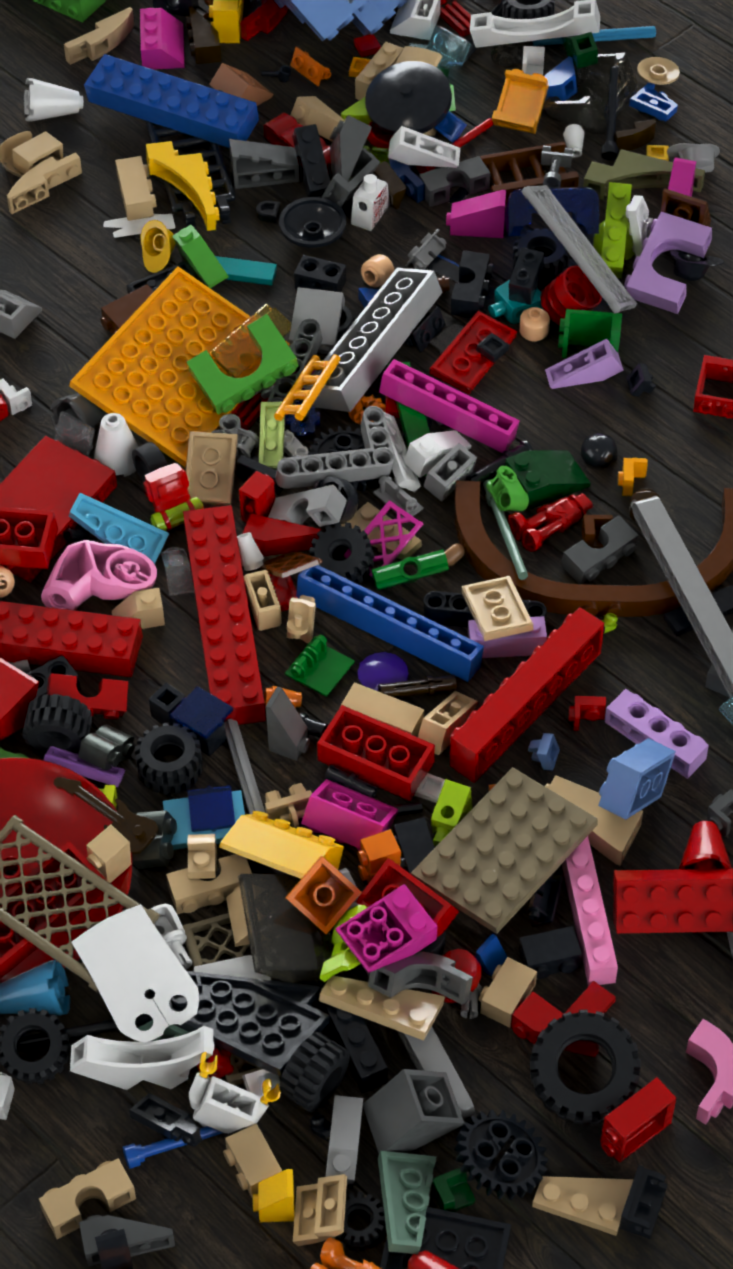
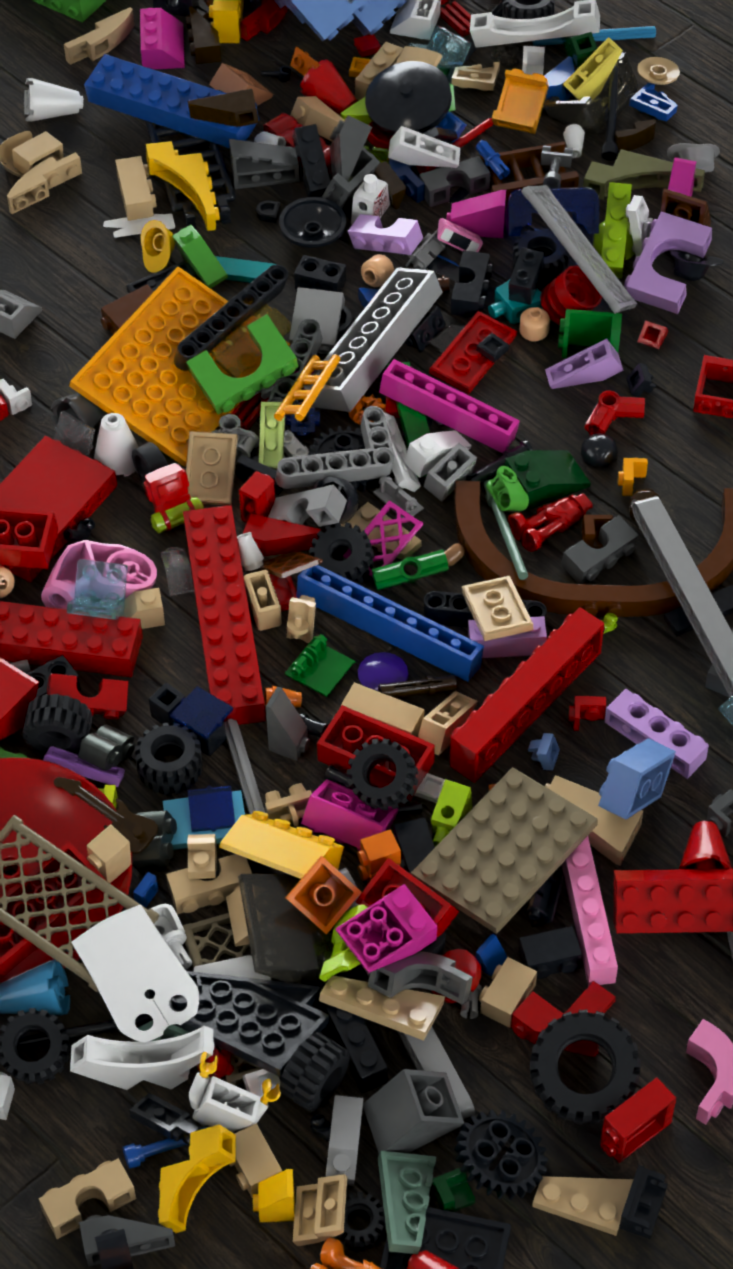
medium azure wing [69,493,169,564] -> none
yellow tile [646,145,669,161] -> none
none -> clear light blue bracket [67,559,128,620]
none -> blue tile [133,872,158,908]
none -> yellow arch [158,1124,236,1233]
none -> black beam [174,264,288,371]
none -> dark brown slope [187,89,259,127]
none -> white cone [254,131,286,146]
none -> red cone [300,59,358,116]
none -> black tyre [347,739,418,810]
none -> lavender arch [348,214,423,255]
none -> black tile [423,127,458,143]
none -> slope [437,218,483,252]
none -> tan wing [452,62,500,91]
none -> blue axle [476,140,510,180]
none -> light yellow slope [563,37,623,108]
none -> red piece [585,390,645,435]
none -> red slope [637,320,668,350]

